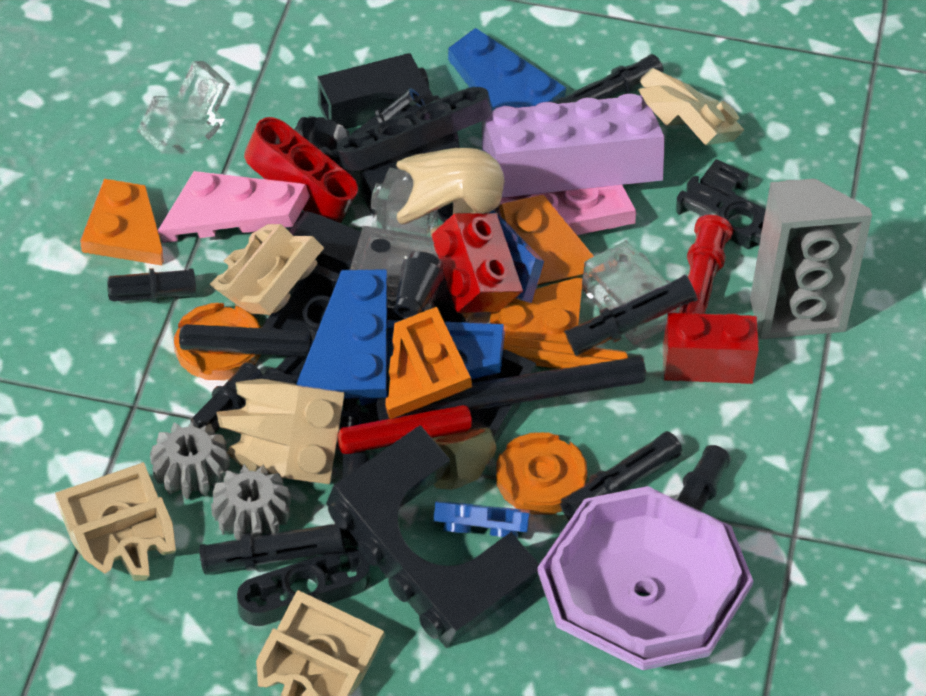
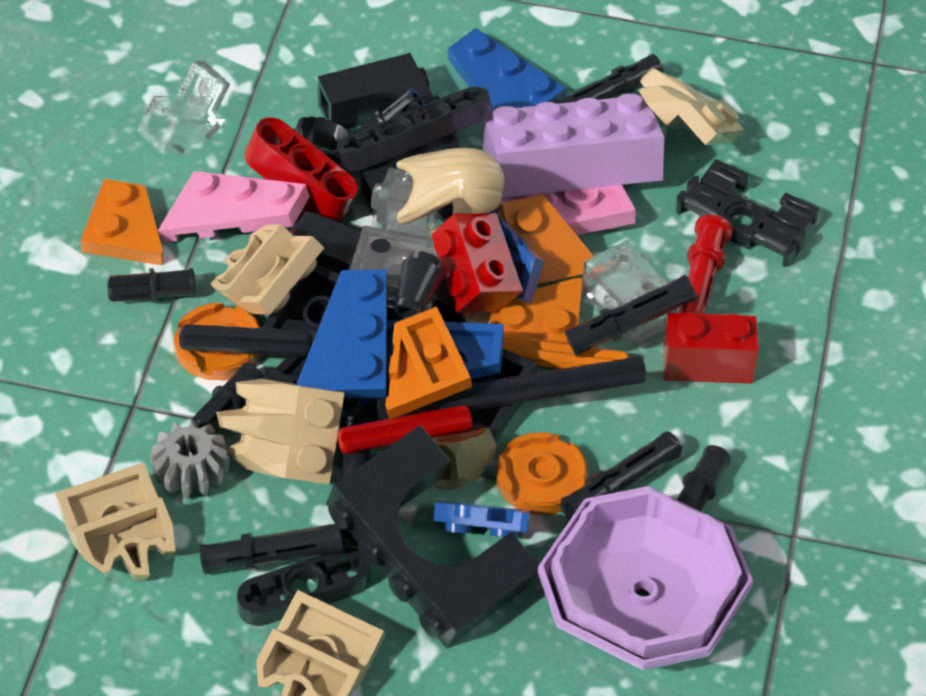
light grey gear [211,464,291,540] -> none
light grey slope [750,179,872,339] -> none

